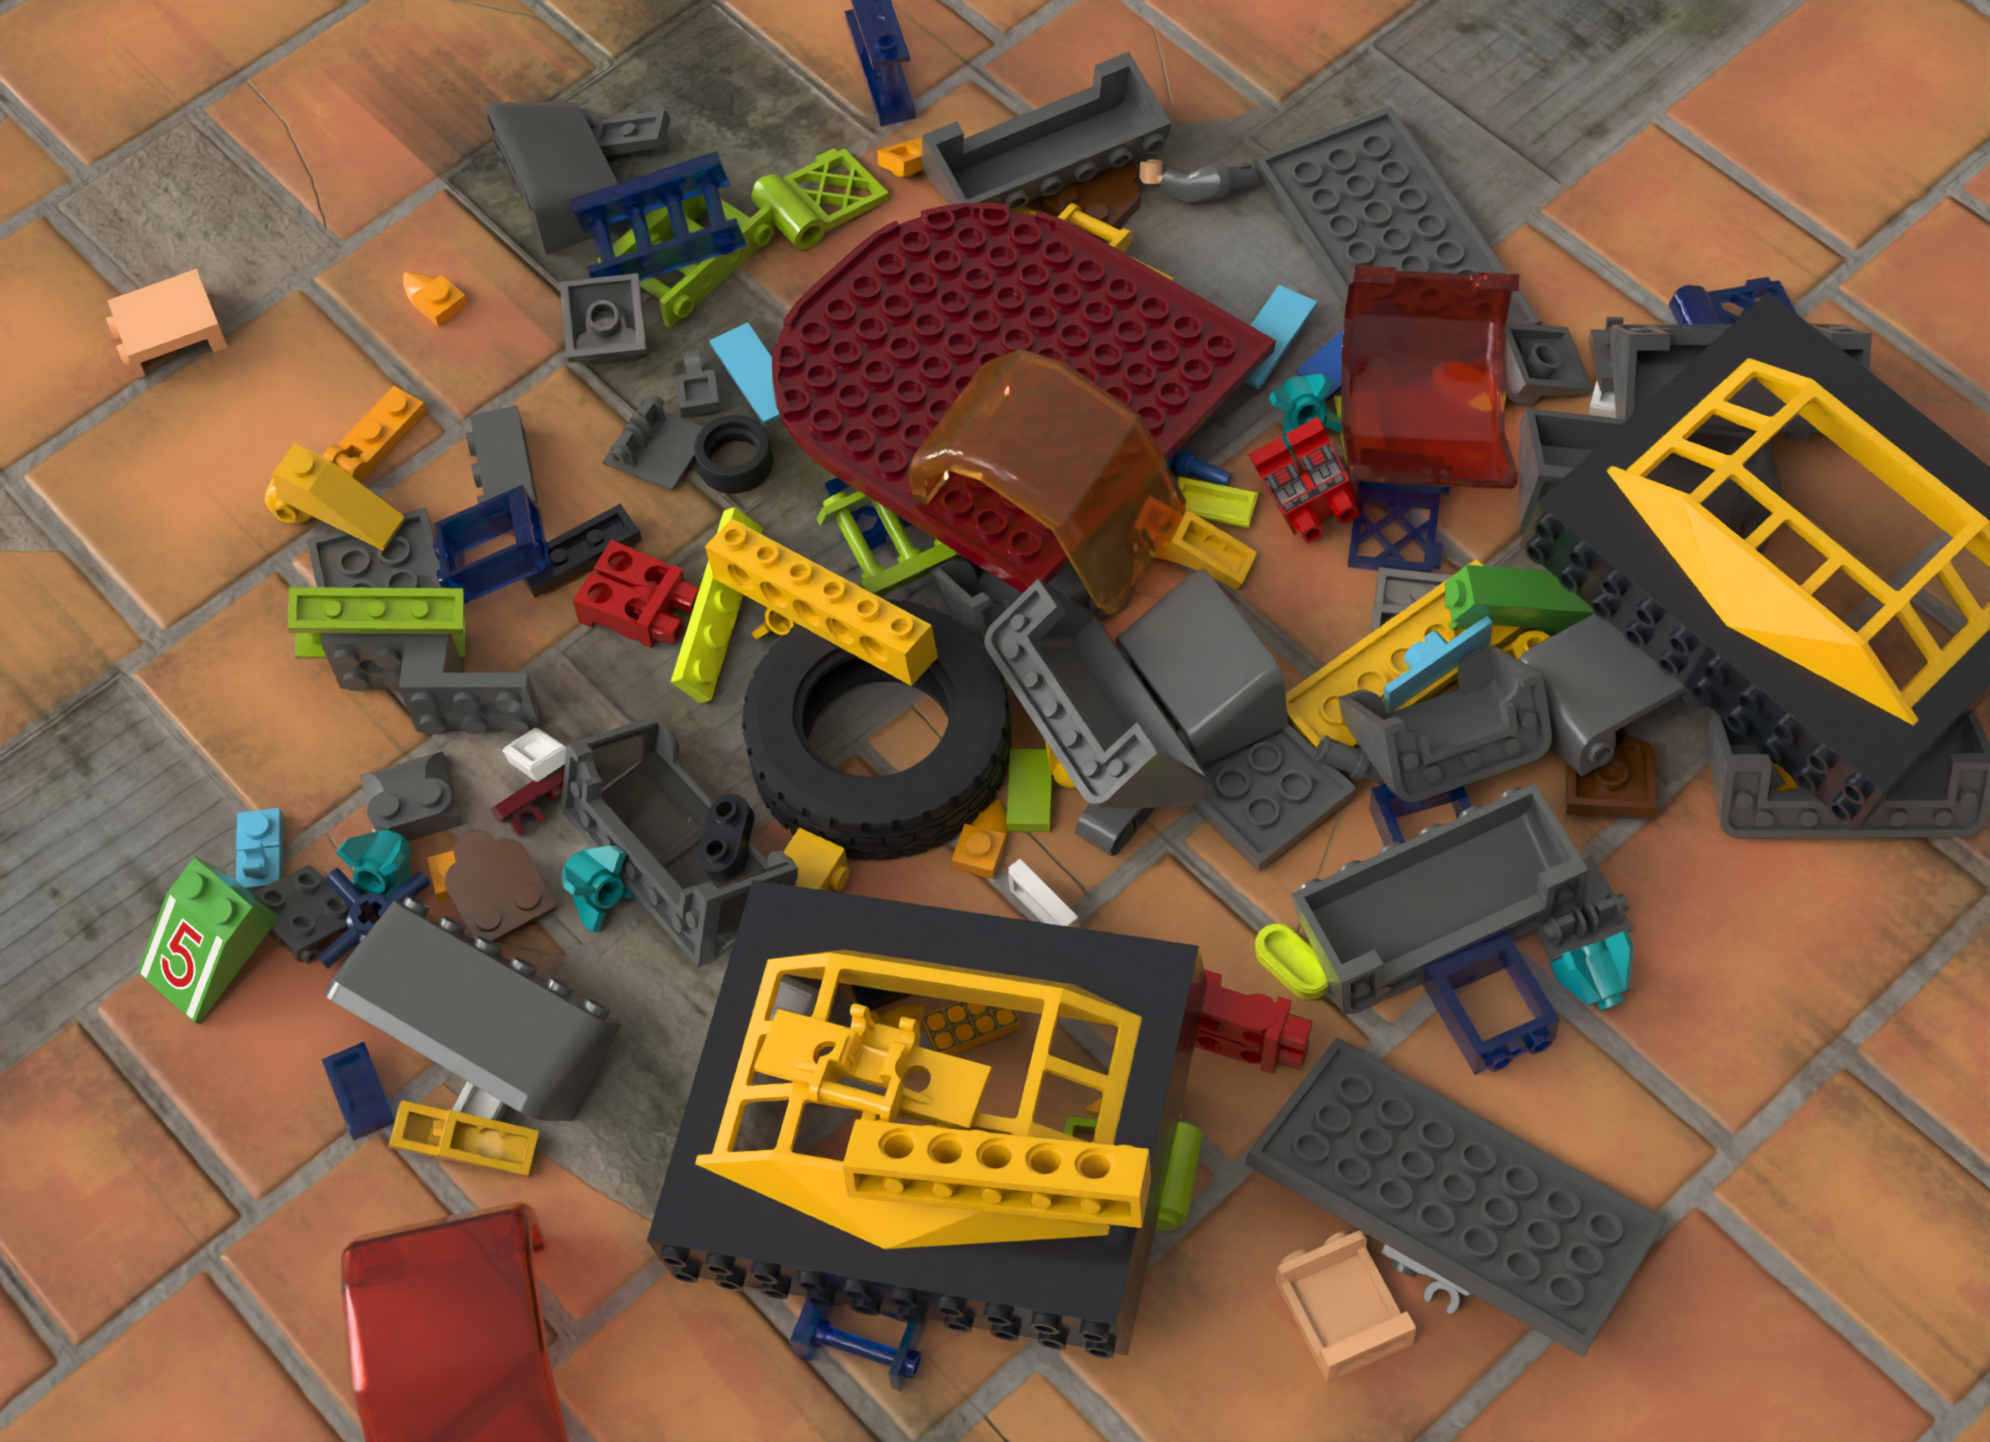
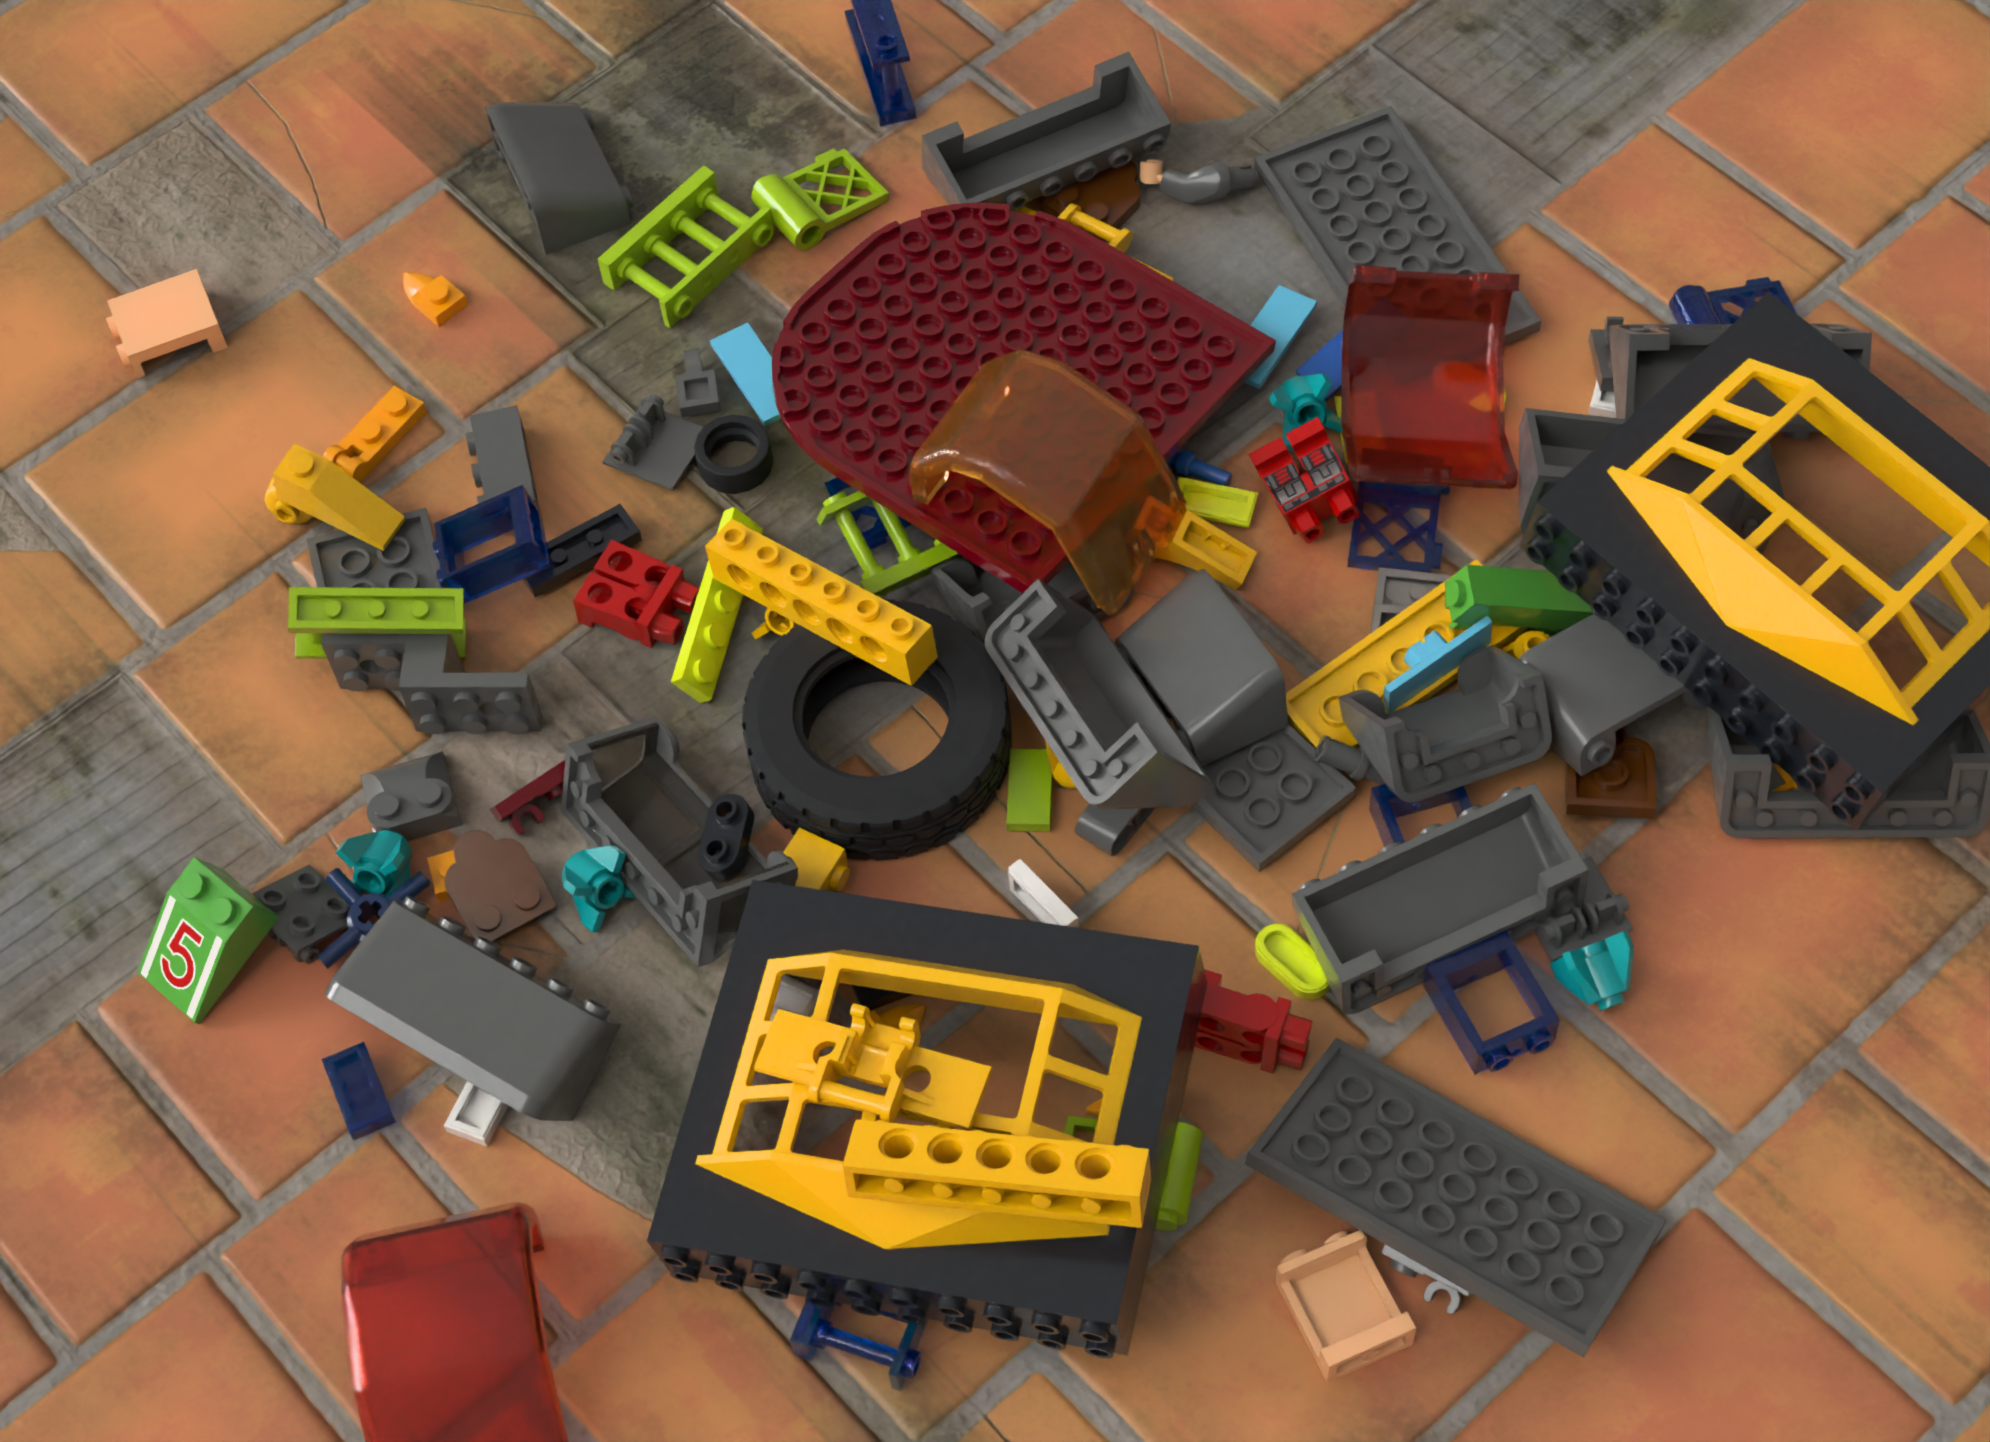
medium azure plate [236,808,284,893] -> none
yellow slope [388,1100,539,1177] -> none
white tile [502,727,566,782] -> none
dark grey slope [560,273,647,364] -> none
clear blue fence [570,151,747,281] -> none
dark grey plate [594,110,671,156] -> none
light orange plate [878,138,923,177] -> none
light orange tile [921,1002,1022,1056] -> none
light orange plate [951,799,1009,879] -> none
dark grey slope [1490,322,1593,406] -> none

